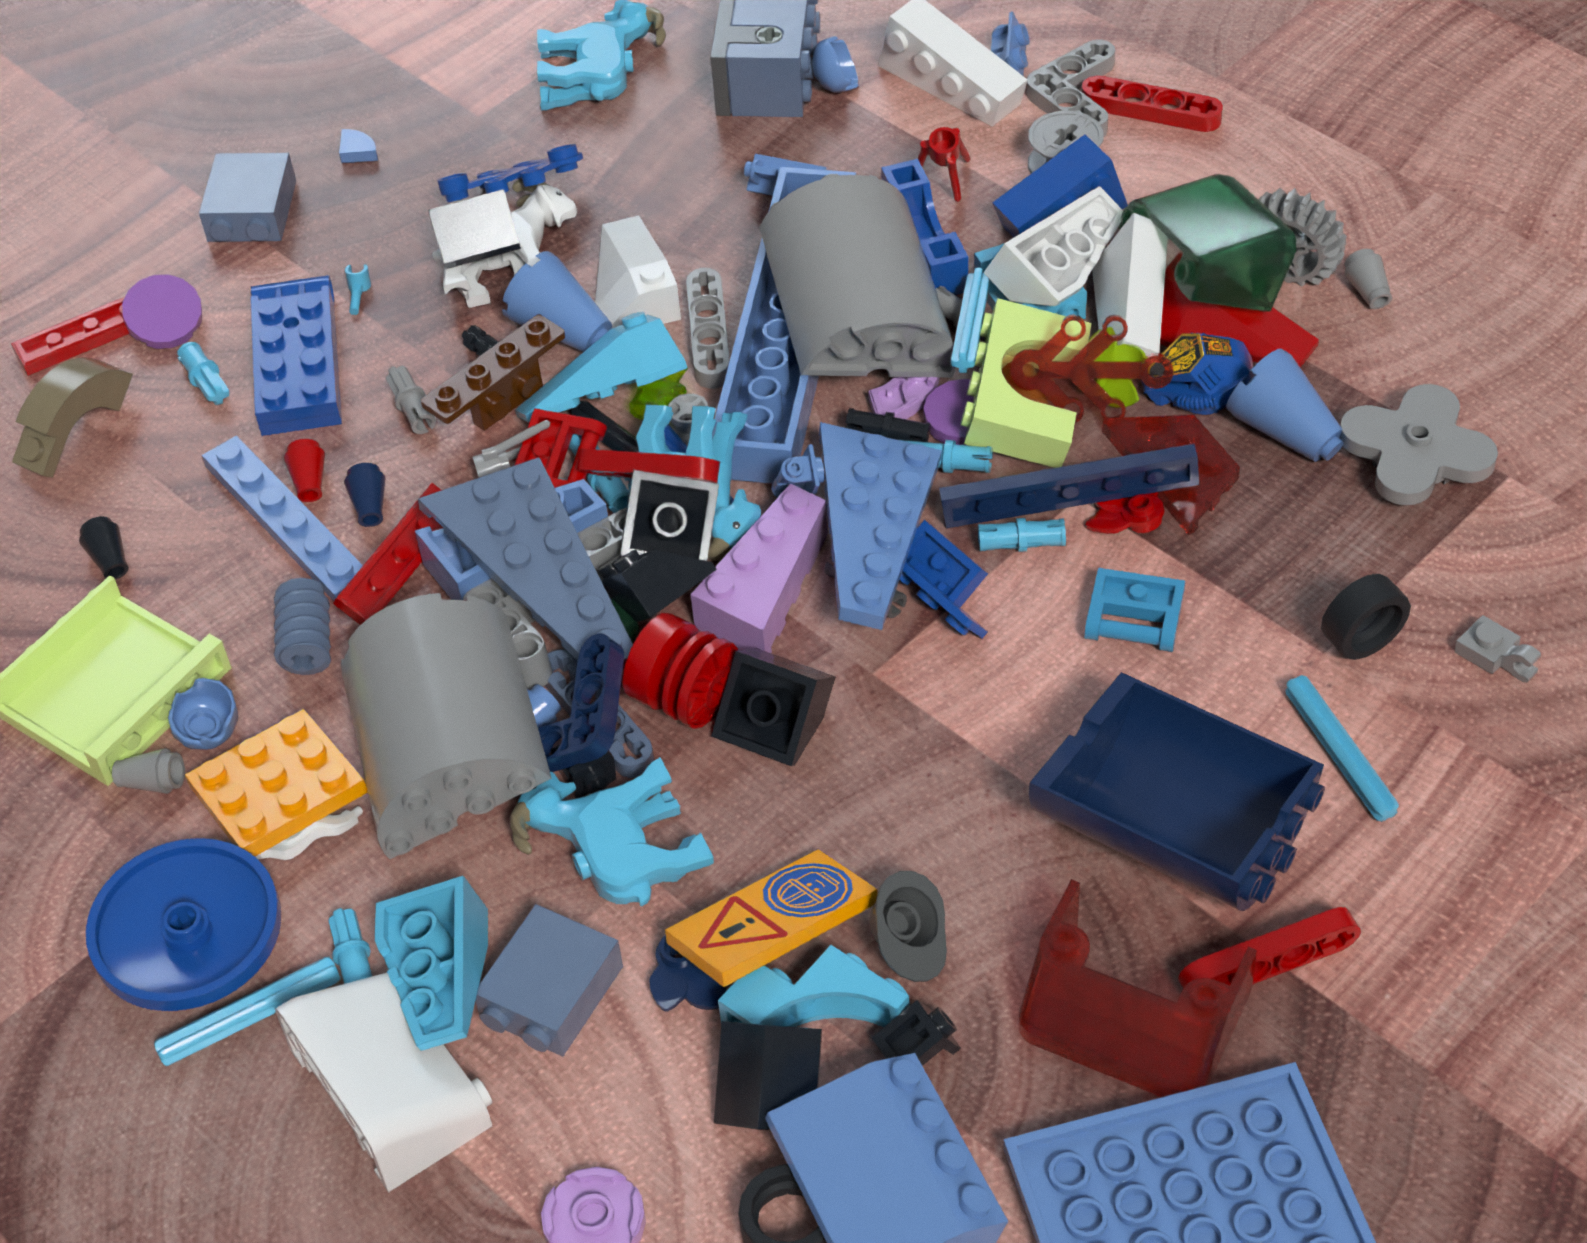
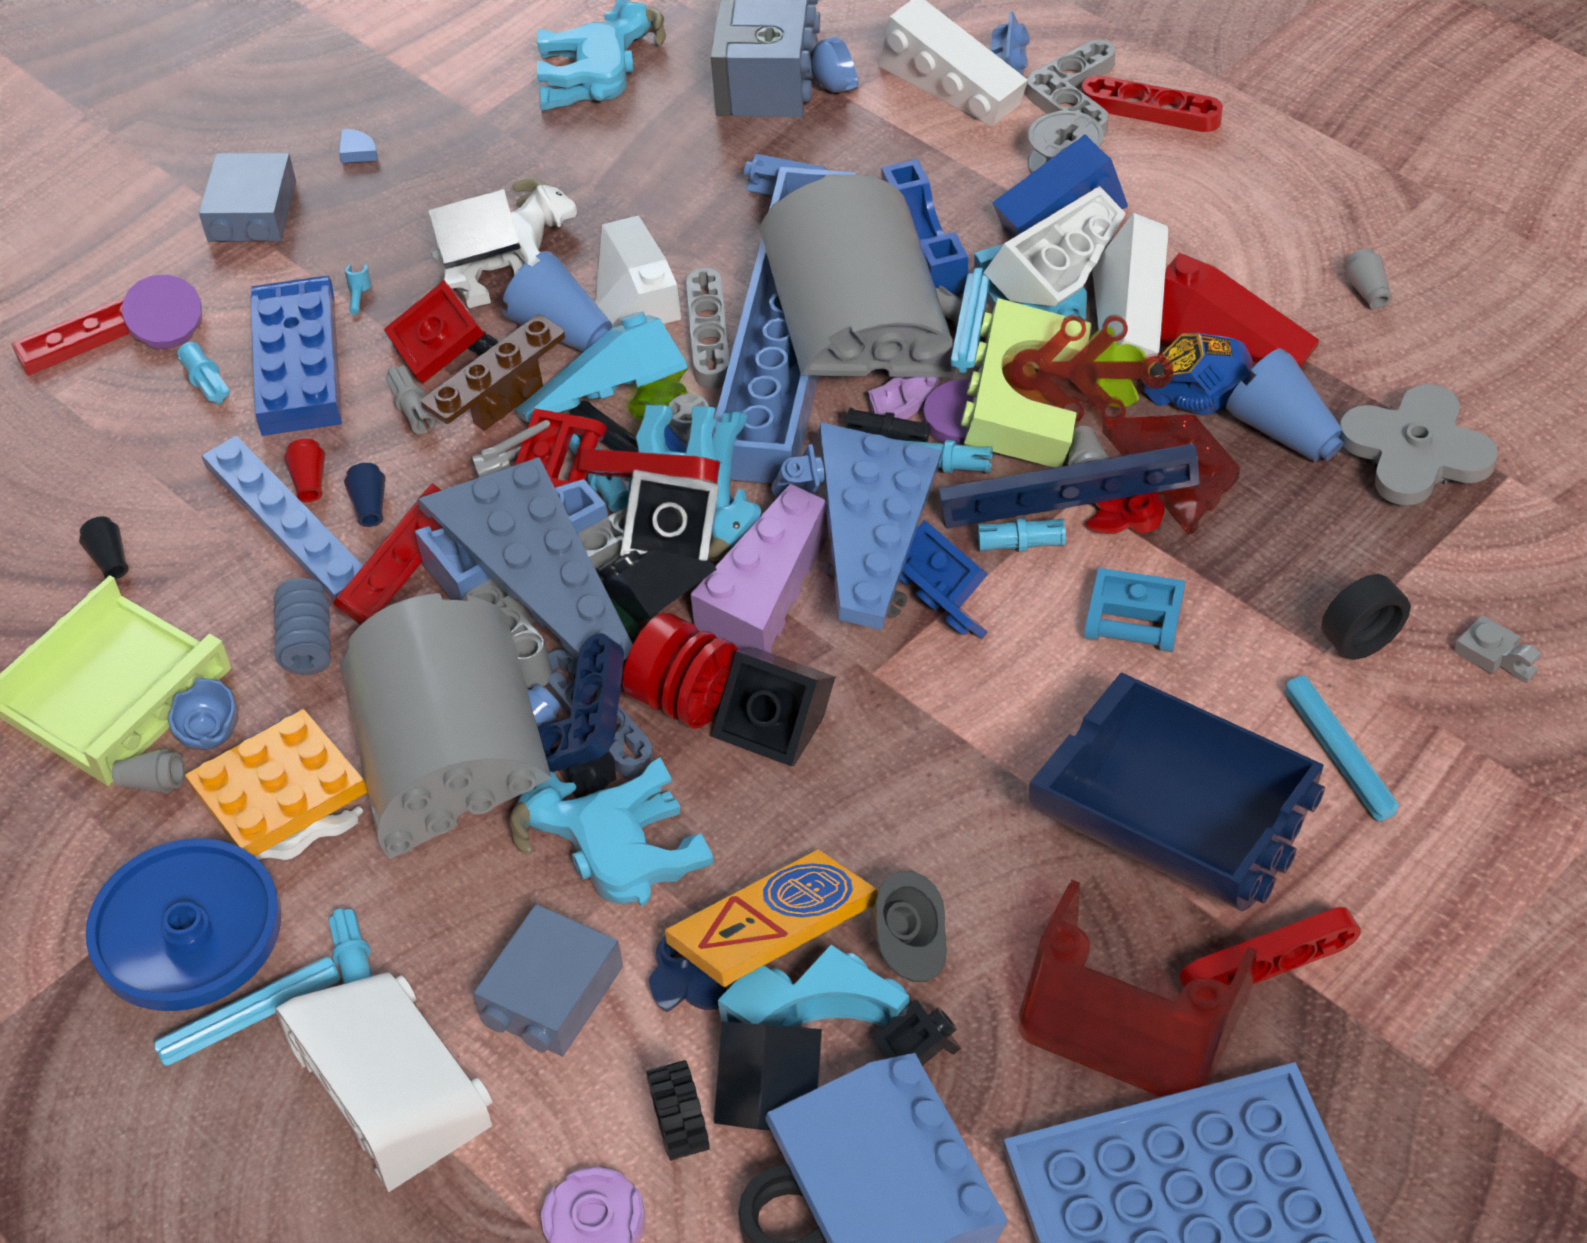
dark tan arch [12,357,133,478] -> none
medium azure wedge [375,876,488,1051] -> none
blue plant [437,144,583,202] -> none
red plant [917,127,971,202] -> none
clear green windscreen [1119,174,1296,312] -> none
light grey gear [1238,188,1347,287] -> none
none -> red plate [384,280,485,384]
none -> black tyre [646,1060,710,1161]
none -> light grey cone [1068,426,1109,466]

